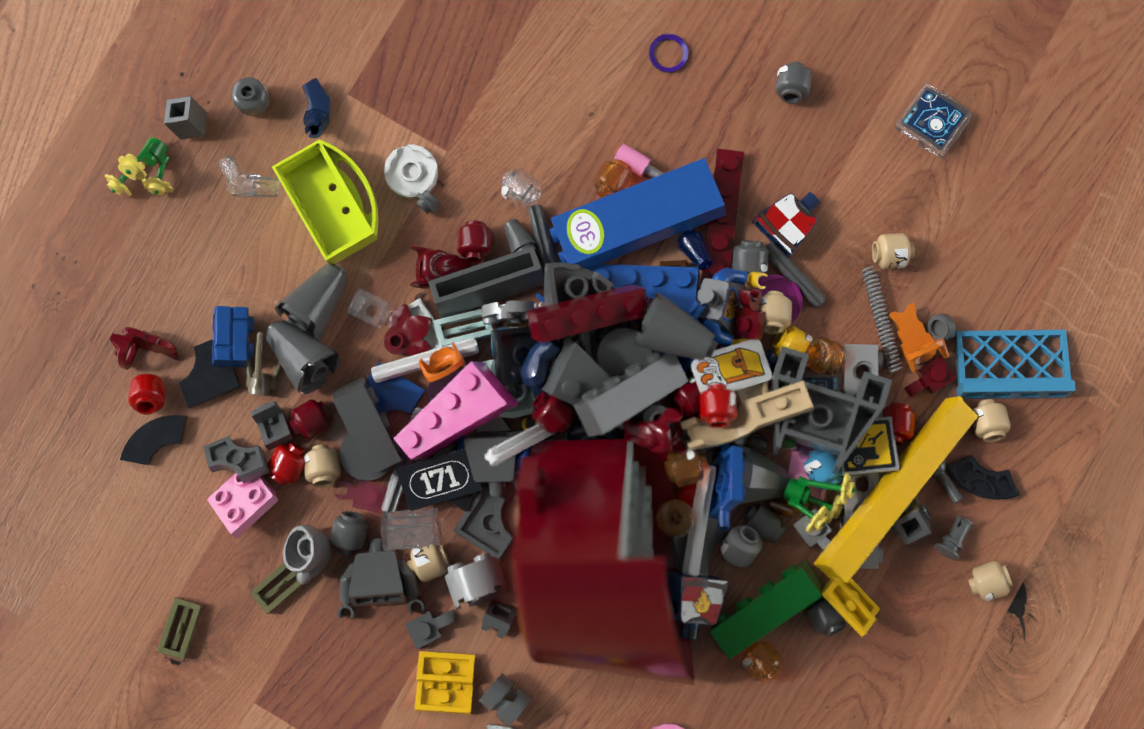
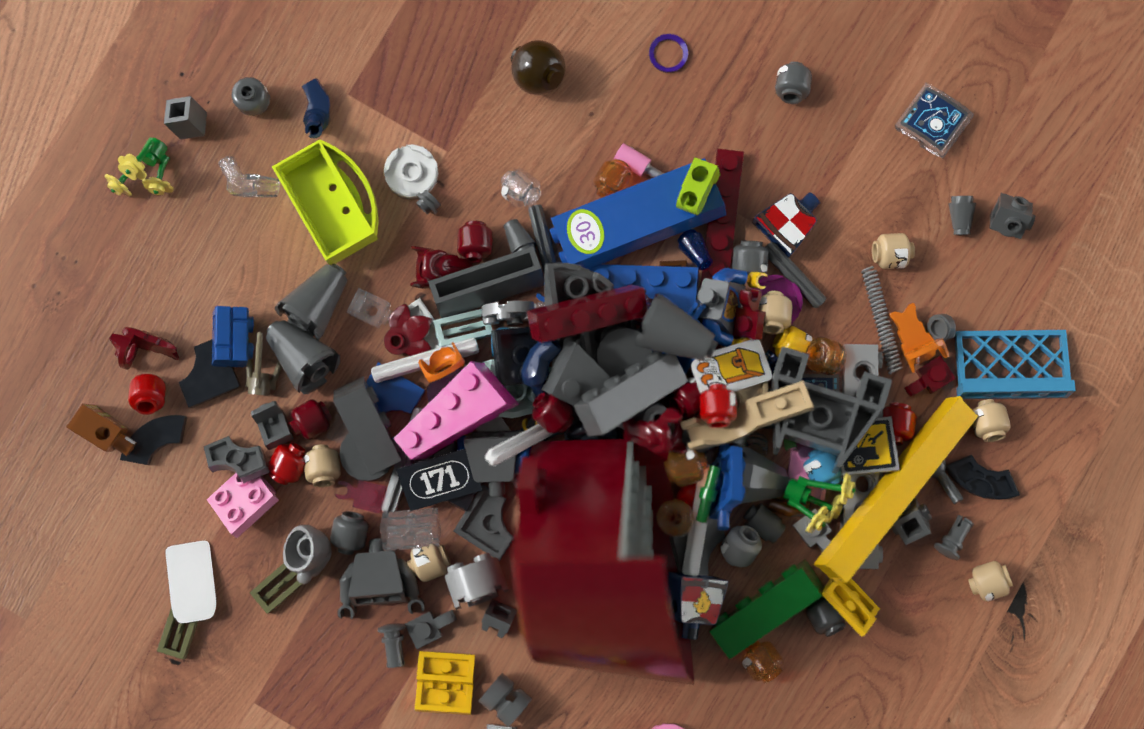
none -> dark orange torso [66,404,137,456]
none -> white sticker [166,541,216,623]
none -> dark grey pin [377,623,405,668]
none -> dark brown brick [511,40,565,95]
none -> lime leg [676,157,720,216]
none -> green bar [696,465,721,523]
none -> dark grey cone [948,196,976,235]
none -> dark grey brick [989,193,1036,239]

